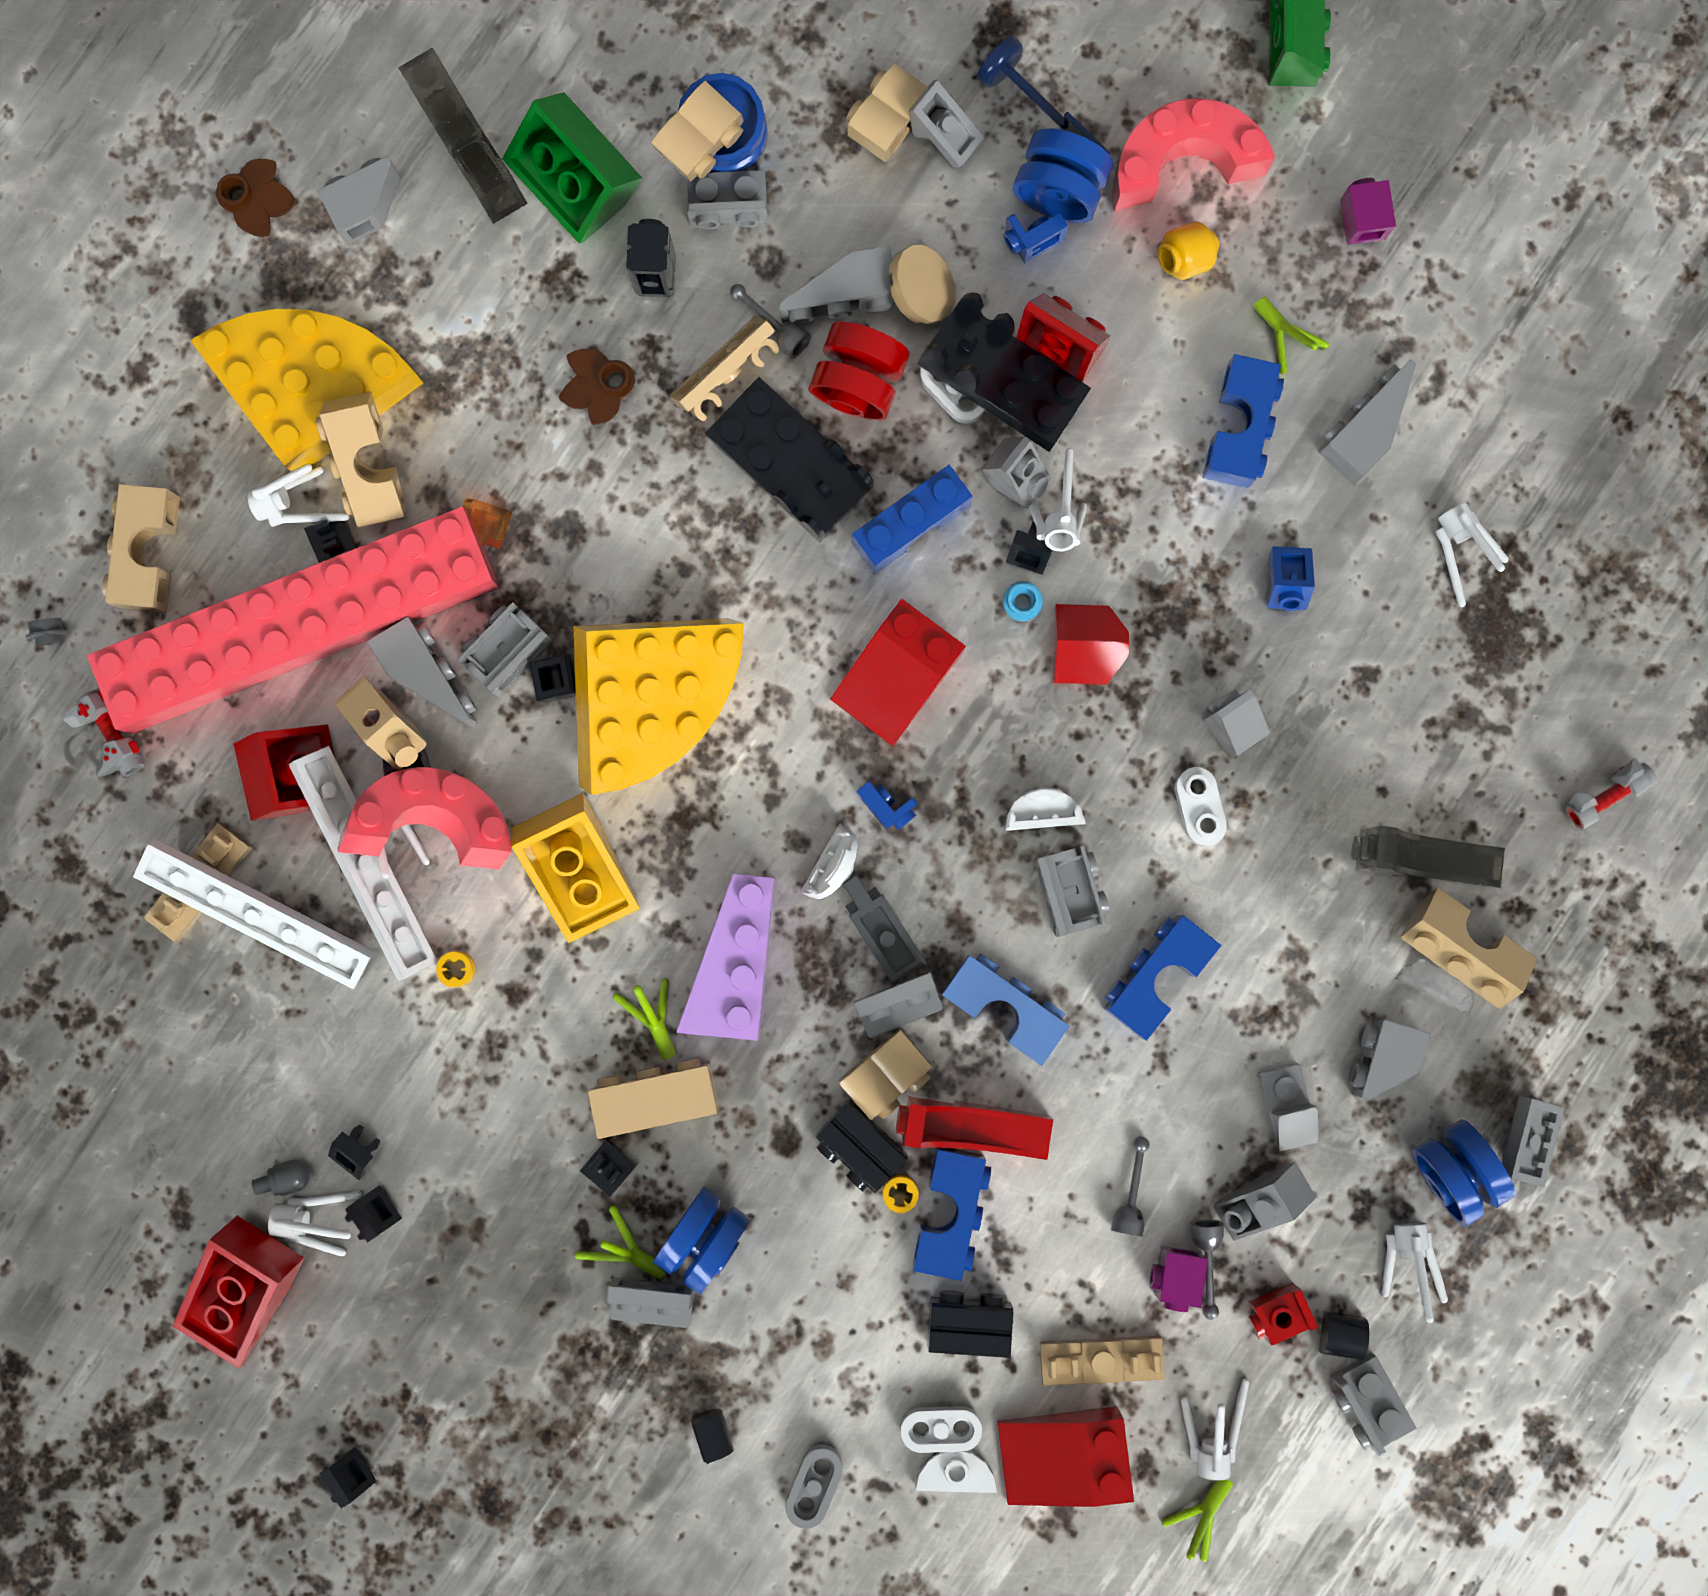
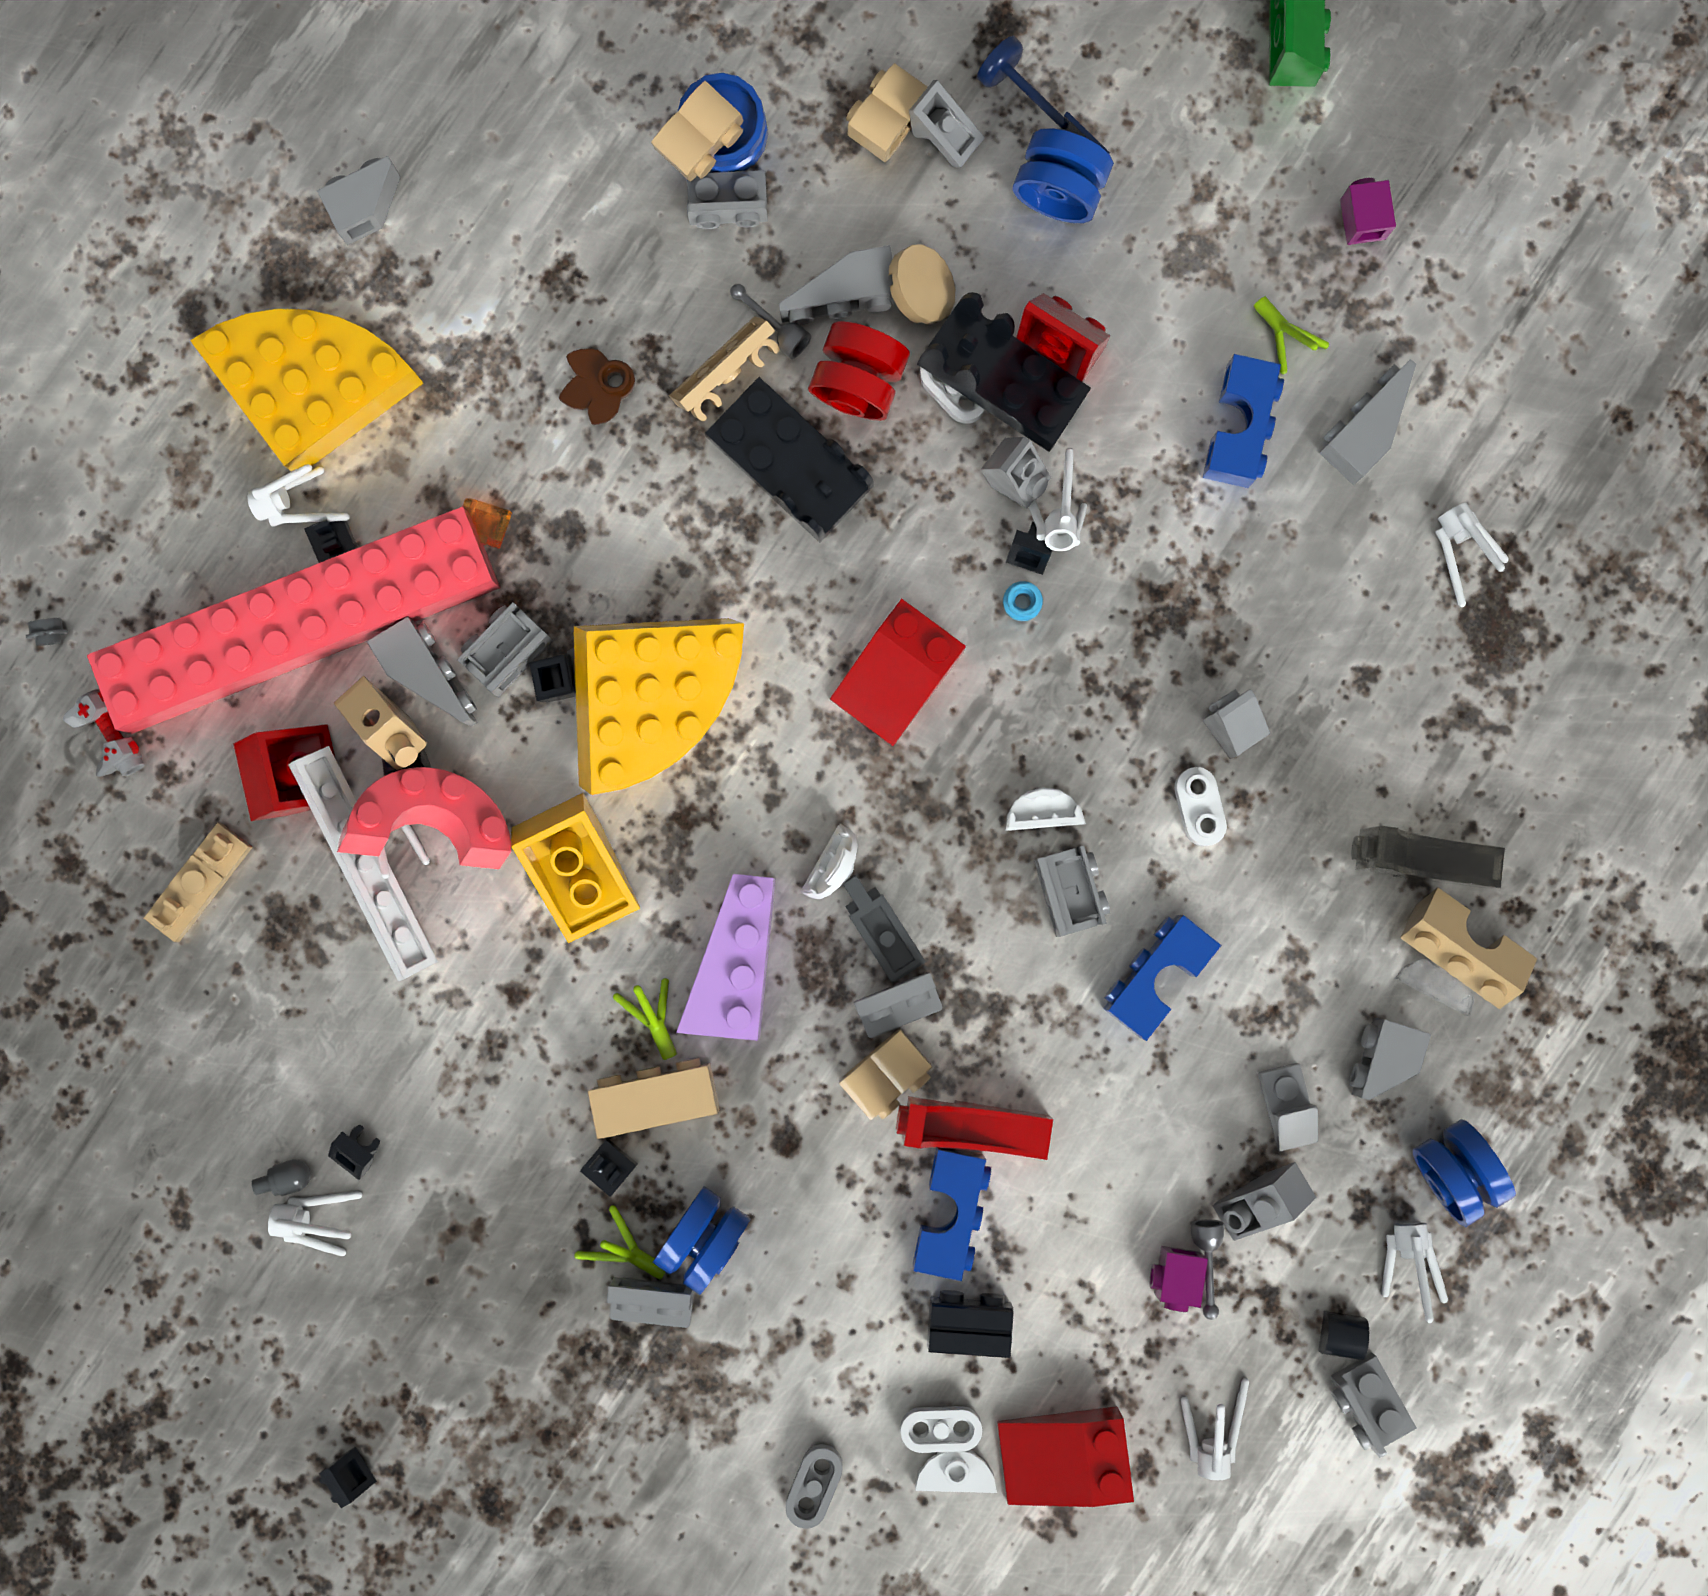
tan arch [102,484,180,613] -> none
white plate [133,838,374,989] -> none
red slope [173,1215,304,1369] -> none
reddish brown plate [216,159,296,237] -> none
tan arch [316,392,407,528] -> none
black tile [345,1185,402,1243] -> none
clear smoke arch [398,48,528,224] -> none
yellow bush [436,951,476,988] -> none
green slope [502,92,642,244] -> none
black brick [626,219,676,297] -> none
black brick [691,1409,734,1464] -> none
black brick [816,1099,908,1193] -> none
blue arch [852,464,973,574] -> none
blue bracket [856,781,918,830] -> none
yellow bush [882,1174,919,1213] -> none
medium blue arch [940,953,1070,1066] -> none
blue bracket [1003,213,1068,263] -> none
tan plate [1040,1336,1165,1386] -> none
red slope [1053,604,1129,685] -> none
flat silver hinge [1111,1137,1150,1237] -> none
coral brick [1112,98,1275,211] -> none
yellow head [1158,221,1219,280] -> none
lime plant [1162,1479,1234,1562] -> none
red brick [1248,1282,1318,1346] -> none
blue bracket [1267,546,1315,611] -> none
light grey bracket [1502,1095,1565,1187] -> none
light grey piece [1566,758,1657,830] -> none

